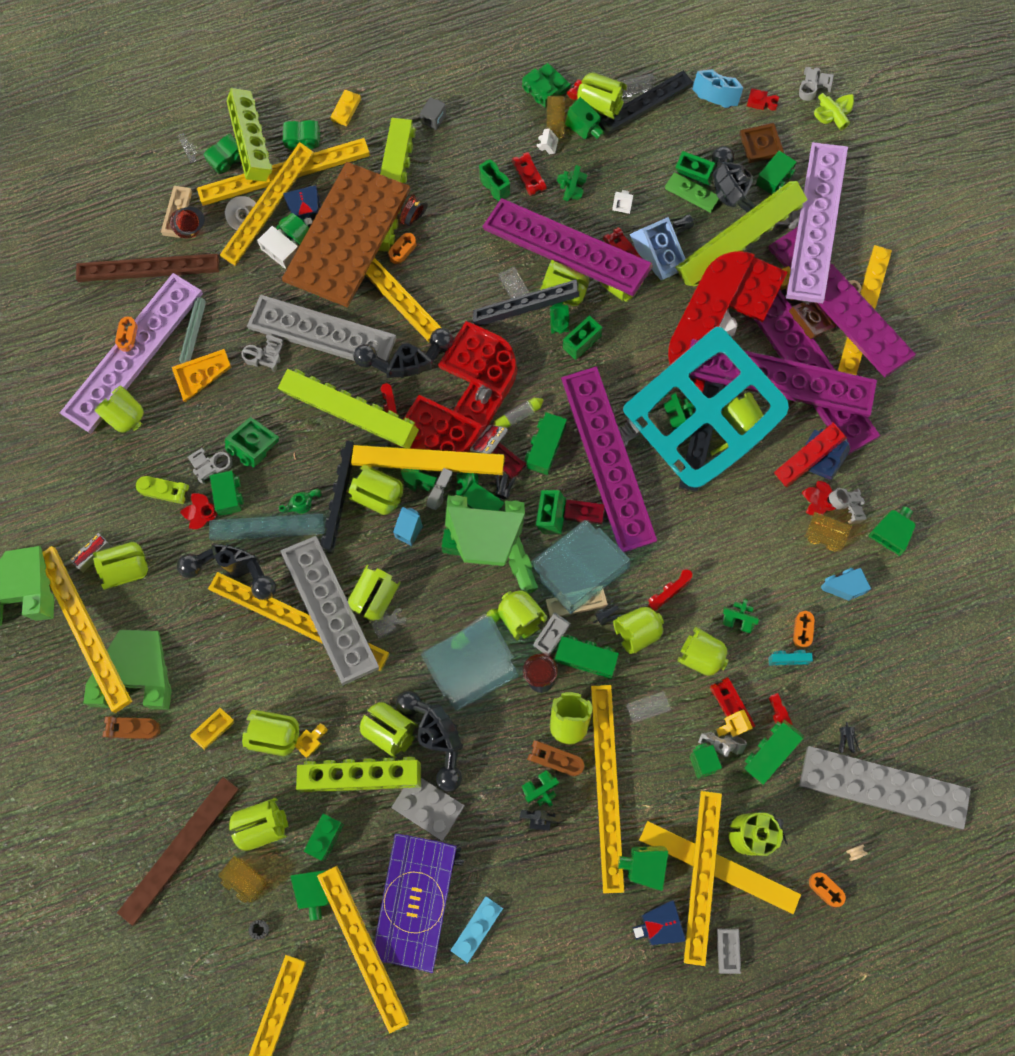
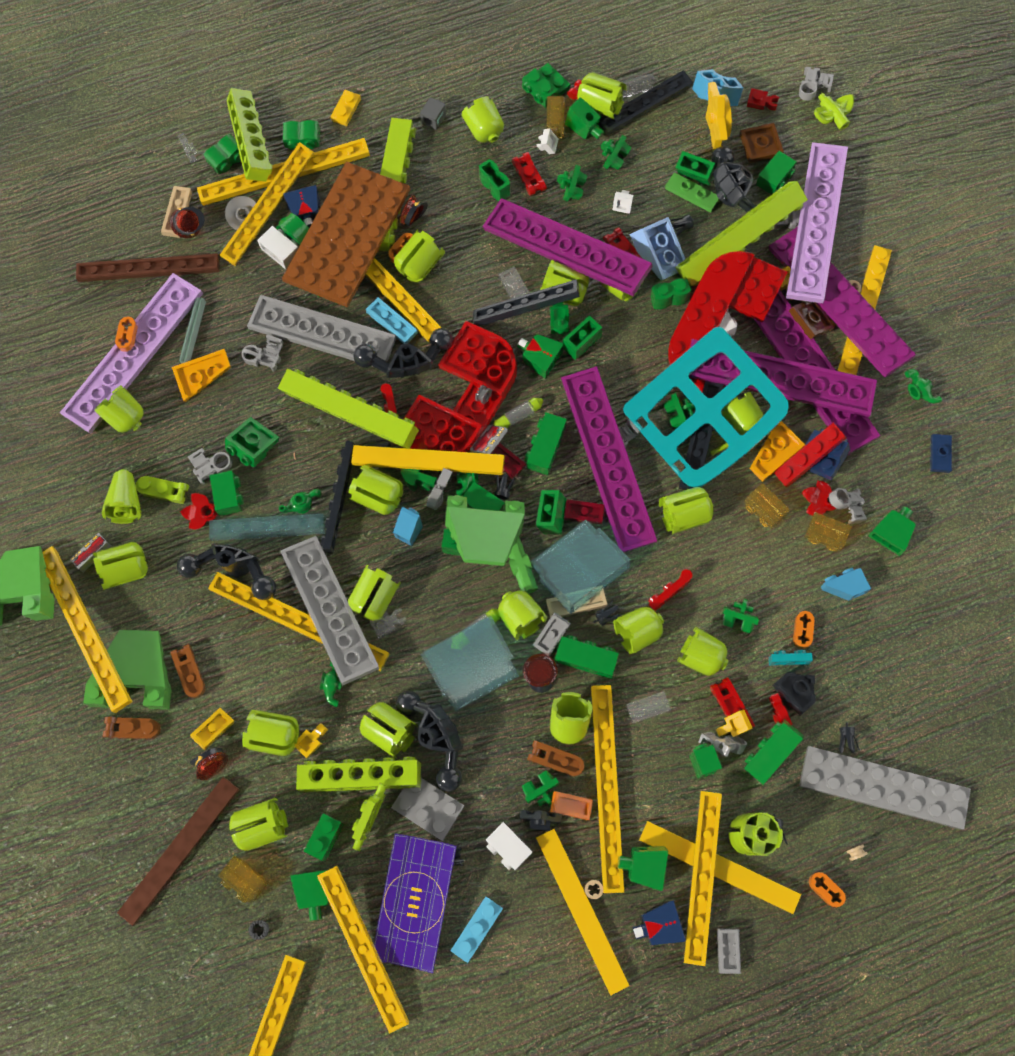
none -> lime cone [101,469,141,524]
none -> dark orange plate [170,644,205,698]
none -> clear red piece [190,748,229,781]
none -> green piece [320,661,342,707]
none -> lime plate [352,783,387,851]
none -> medium azure plate [366,297,418,344]
none -> lime cylinder [394,229,445,283]
none -> lime cylinder [462,96,504,143]
none -> white brick [486,822,533,871]
none -> green torso [517,334,564,379]
none -> yellow tile [536,829,629,996]
none -> orange tile [550,791,593,820]
none -> tan bush [584,880,603,899]
none -> green hips [600,135,632,170]
none -> green brick [650,279,691,309]
none -> lime cylinder [659,487,714,534]
none -> yellow plate [706,82,732,152]
none -> clear yellow brick [744,483,790,529]
none -> light orange wing [750,421,805,482]
none -> black plate [772,672,816,716]
none -> green piece [904,369,942,404]
none -> dark blue plate [930,434,952,473]

